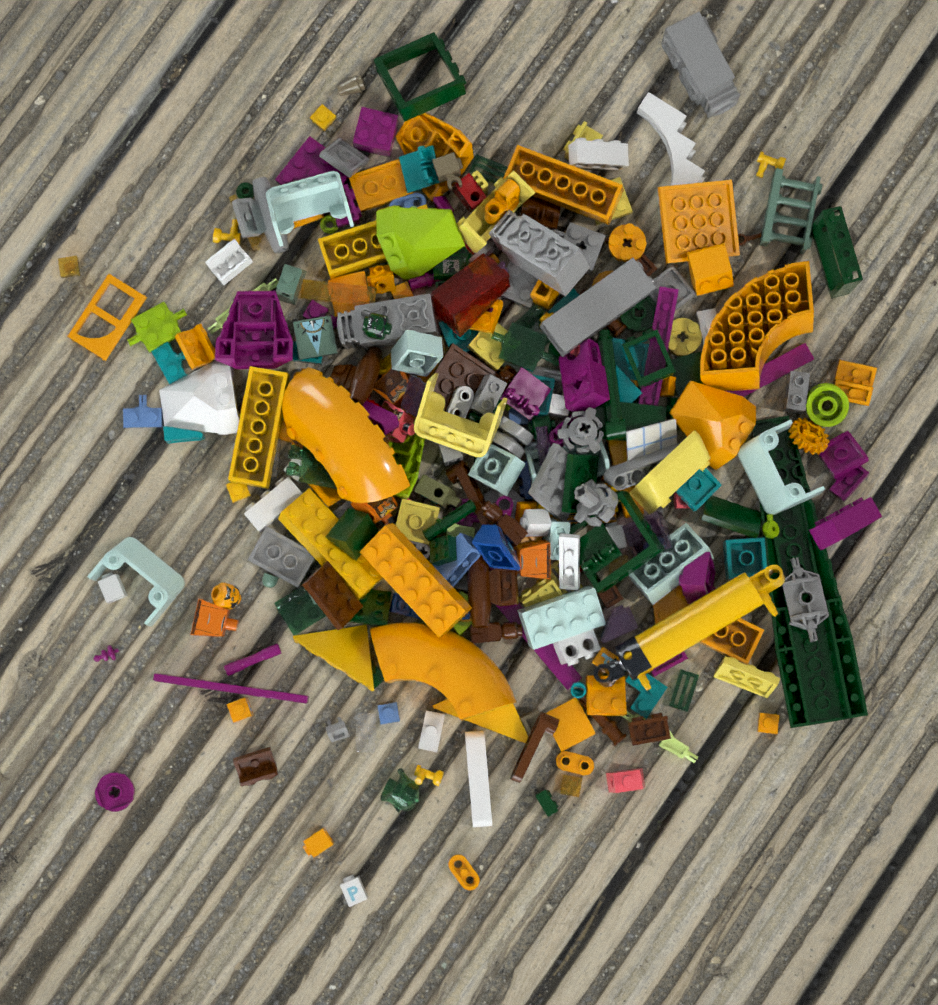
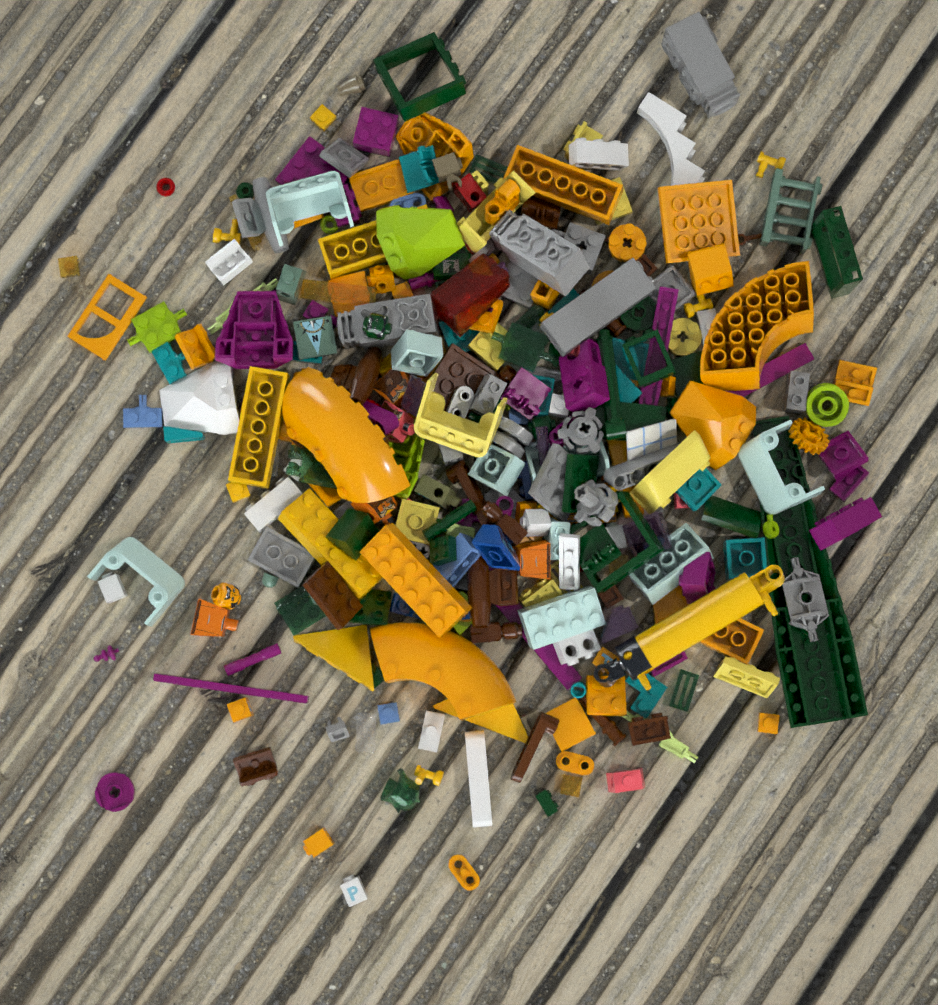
none -> red plate [156,178,175,197]
none -> yellow piece [684,294,713,318]

